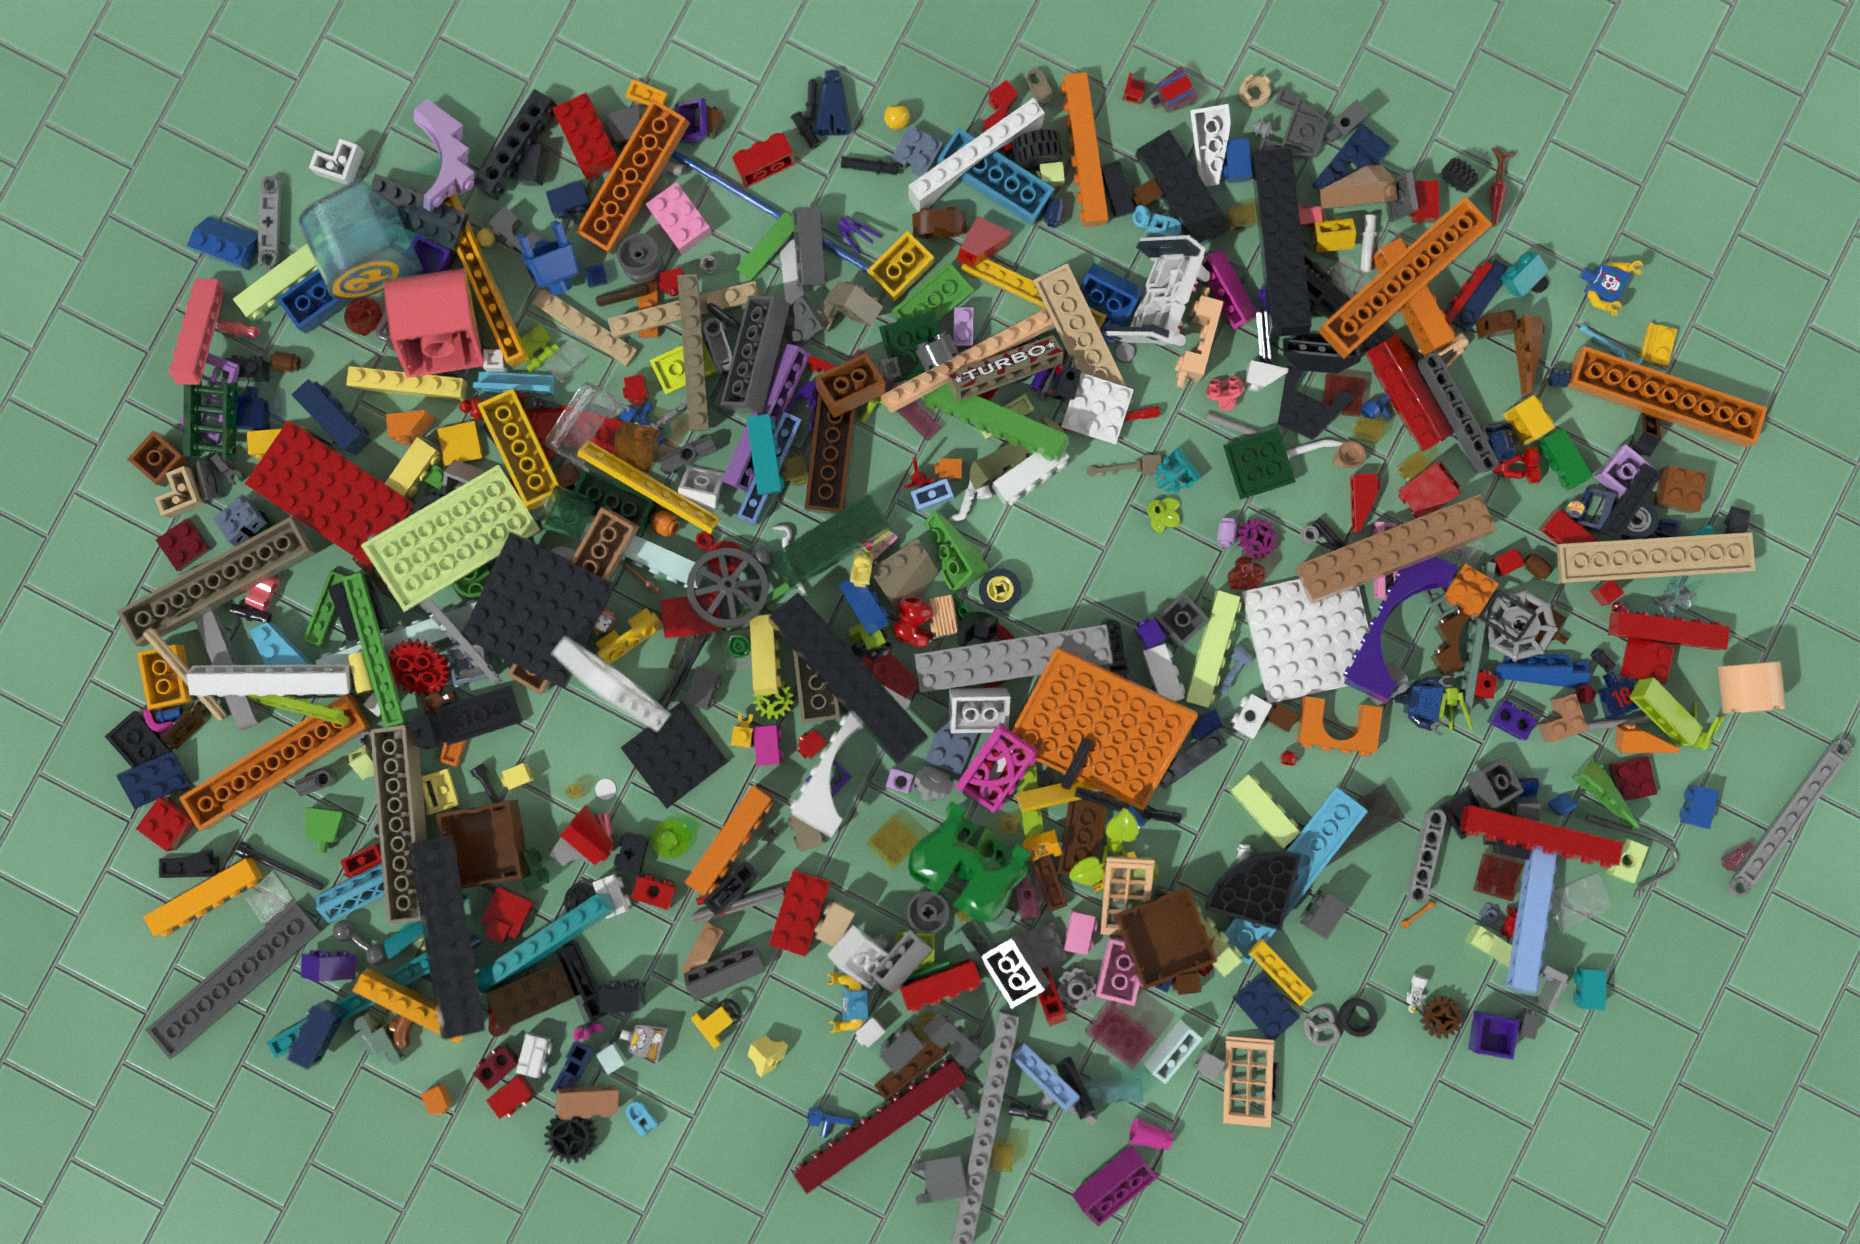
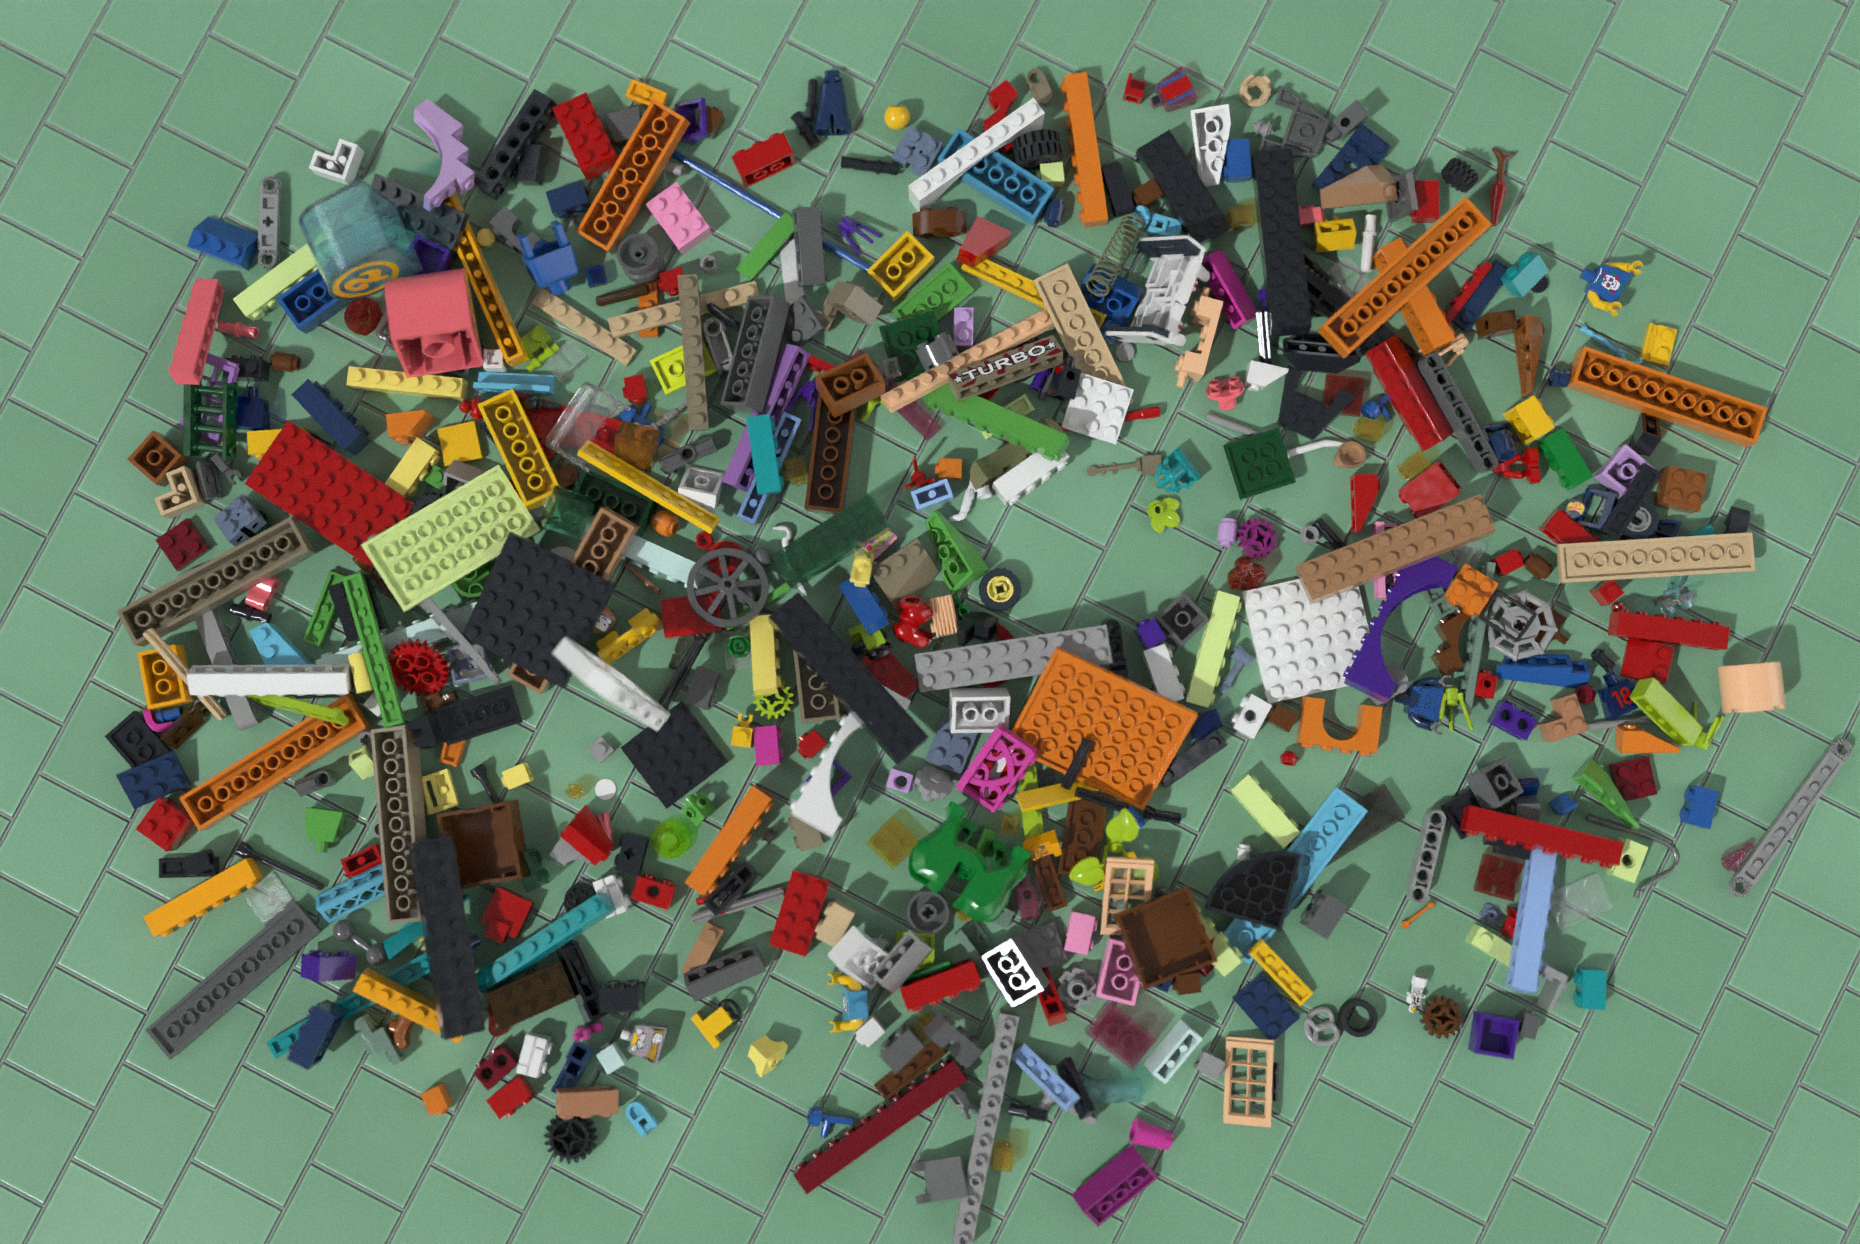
none -> light grey plate [587,736,615,763]
none -> bright green brick [681,791,716,827]
none -> olive piece [1086,214,1145,297]

